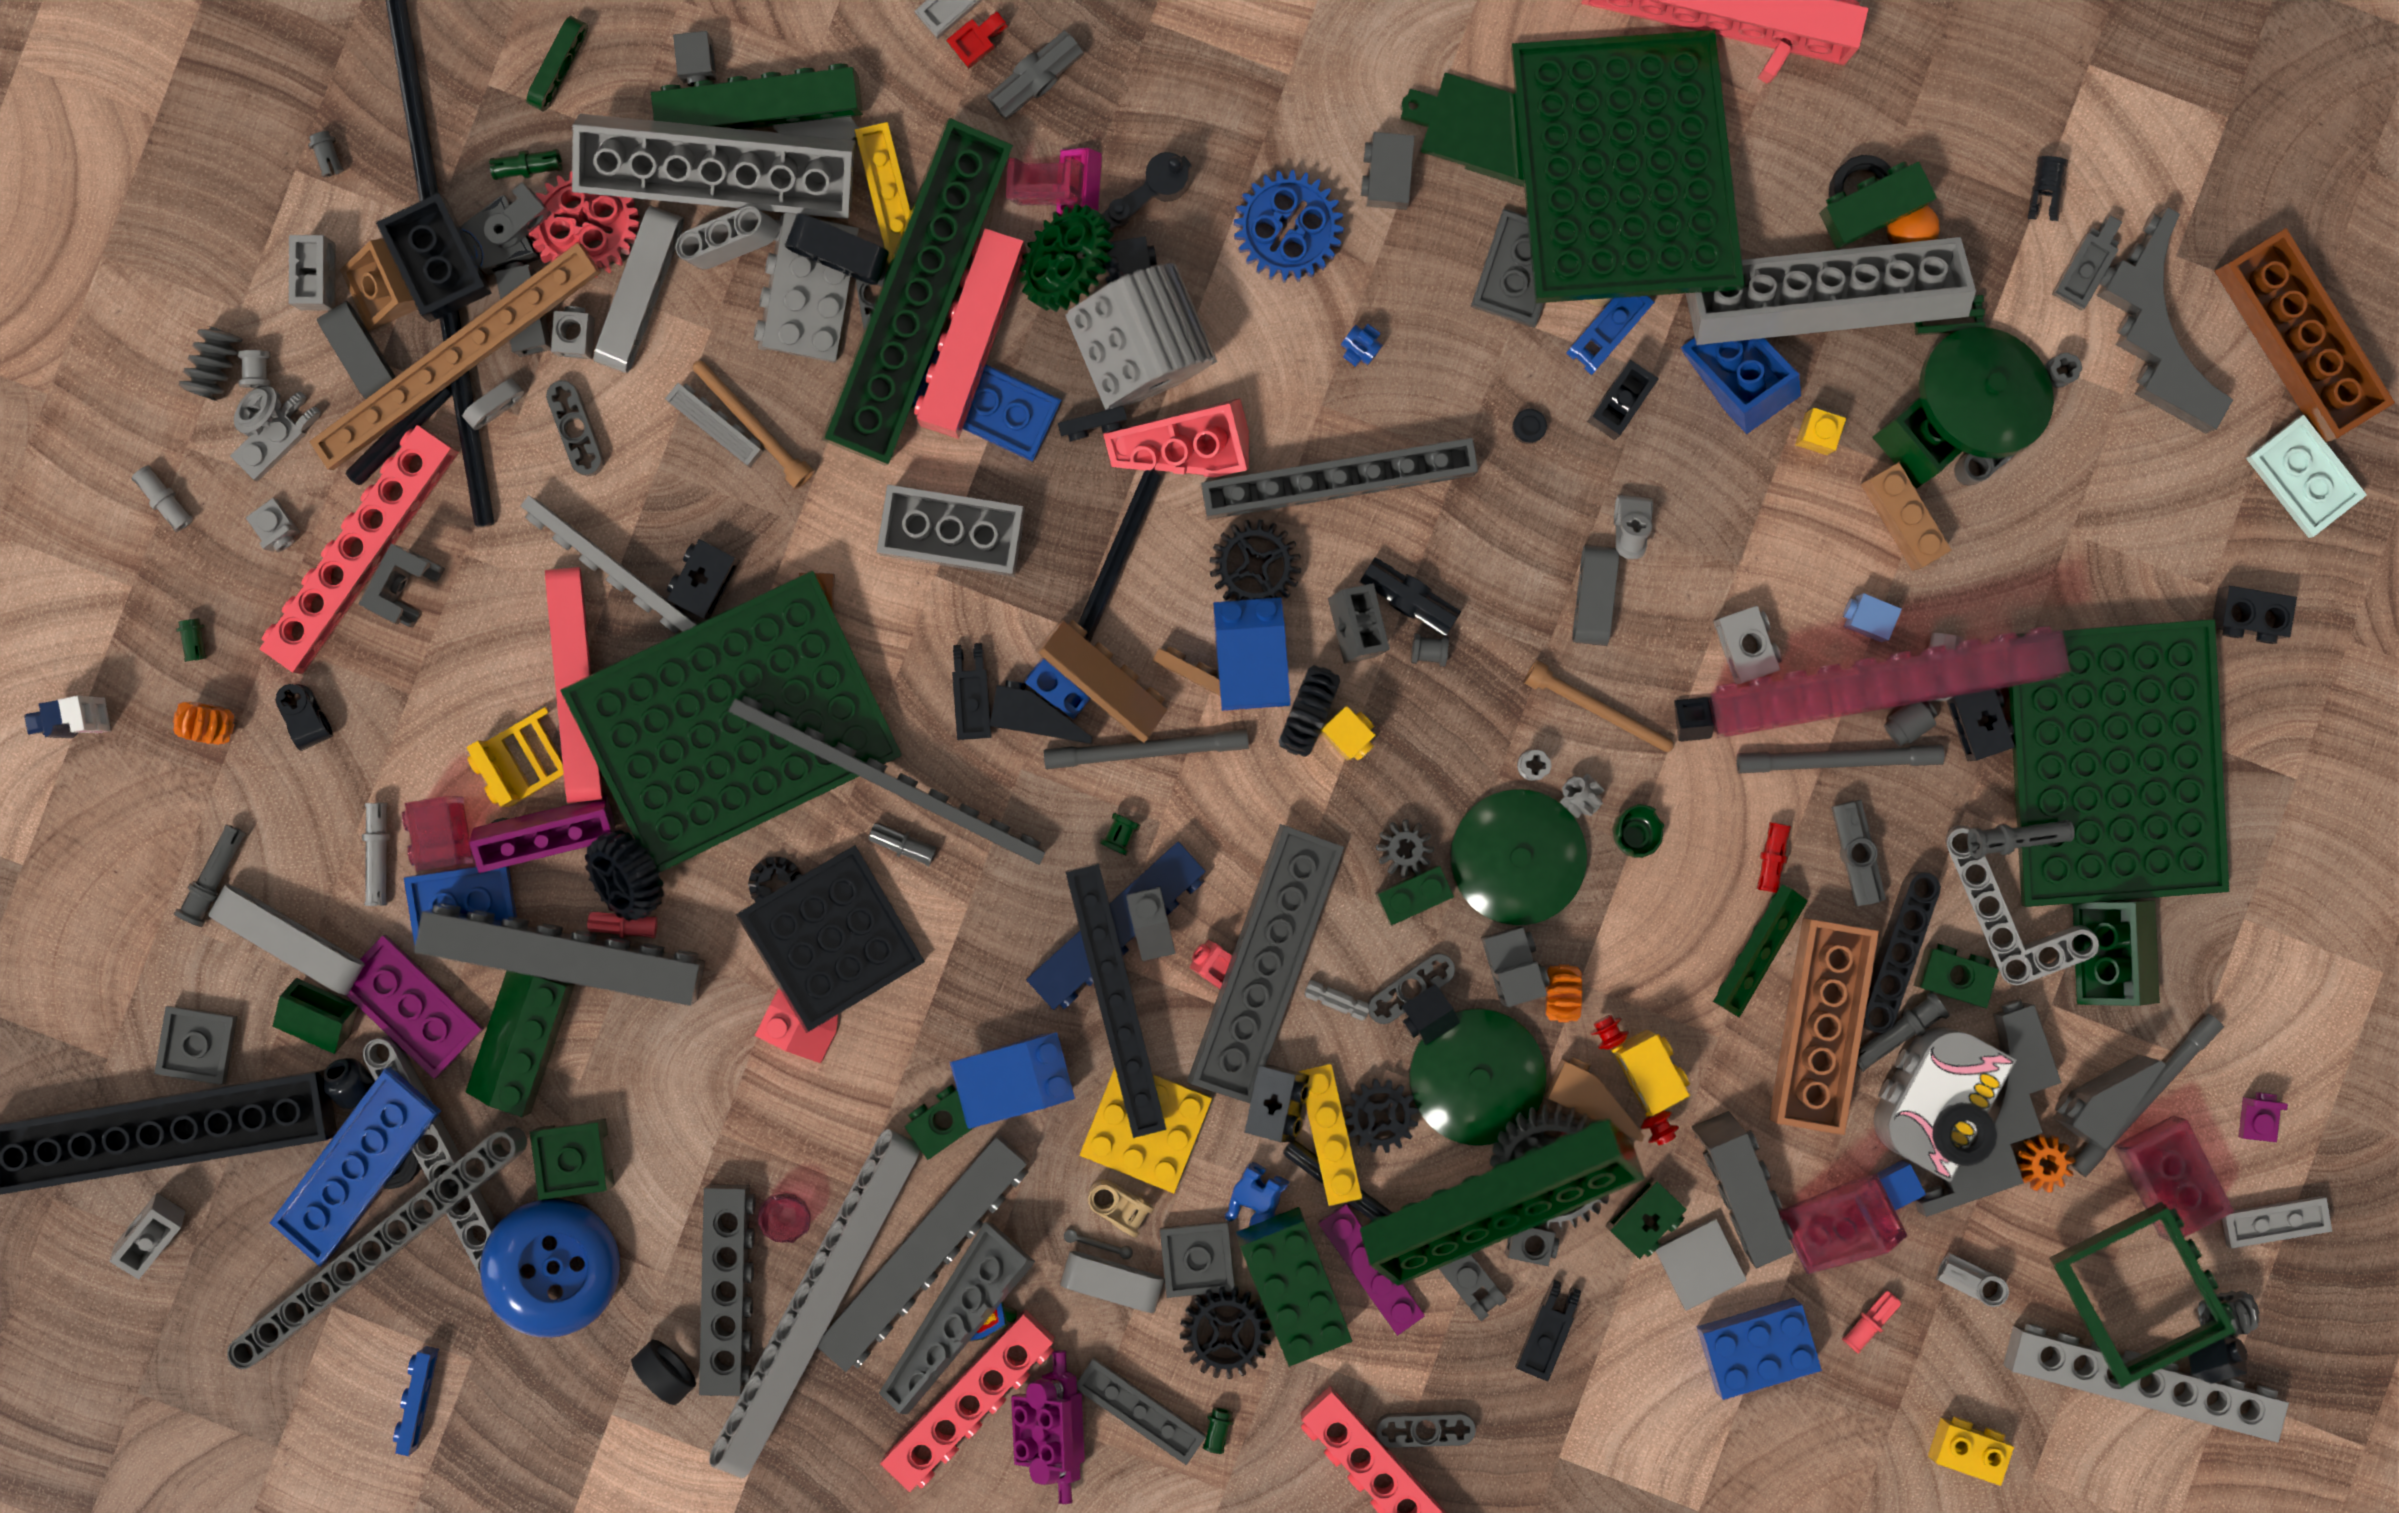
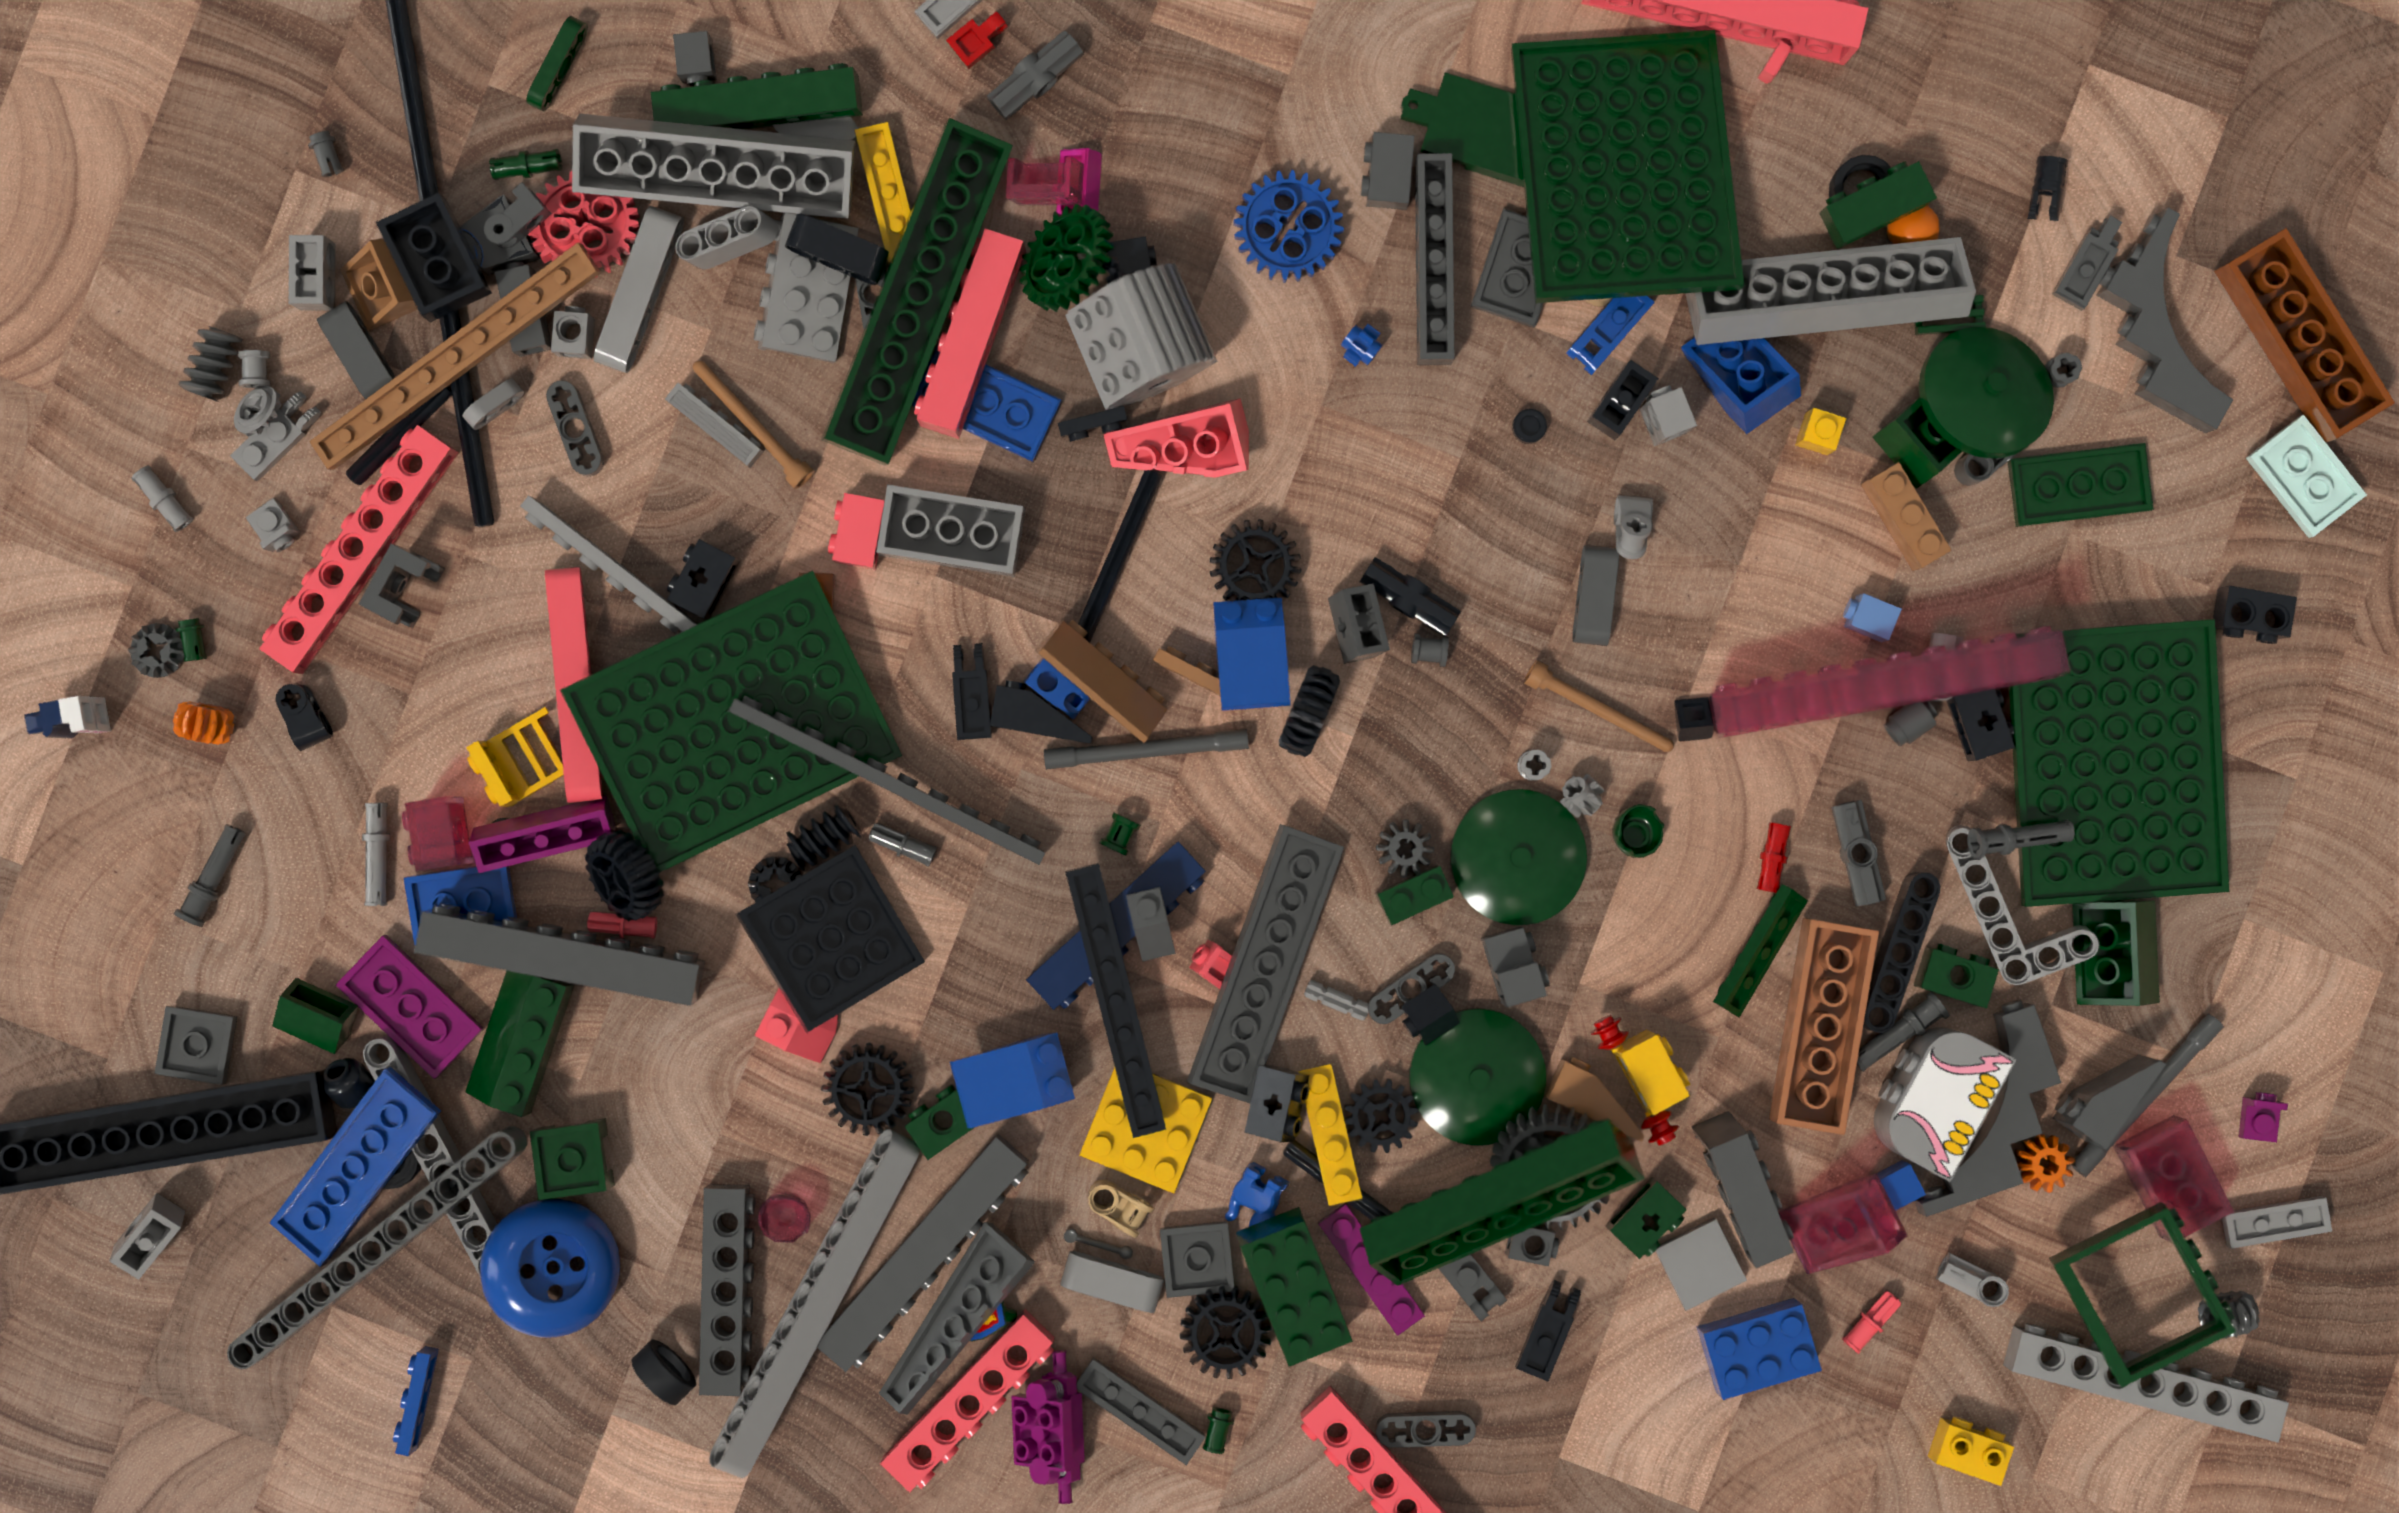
light grey beam [208,884,365,995] -> none
black piece [1102,152,1192,231] -> none
dark grey brick [1201,438,1478,520] -> none
yellow brick [1320,706,1375,761] -> none
orange gear [1545,964,1582,1023] -> none
light grey brick [1713,605,1782,685] -> none
dark grey piece [1736,744,1945,774] -> none
black tyre [1932,1103,1997,1166] -> none
black brick [2188,1335,2248,1384] -> none
none -> dark grey gear [128,623,184,678]
none -> black piece [786,803,863,872]
none -> black gear [821,1042,915,1136]
none -> coral brick [828,493,885,570]
none -> dark grey brick [1415,154,1455,365]
none -> light grey brick [1639,385,1697,447]
none -> dark green tile [2008,443,2154,527]

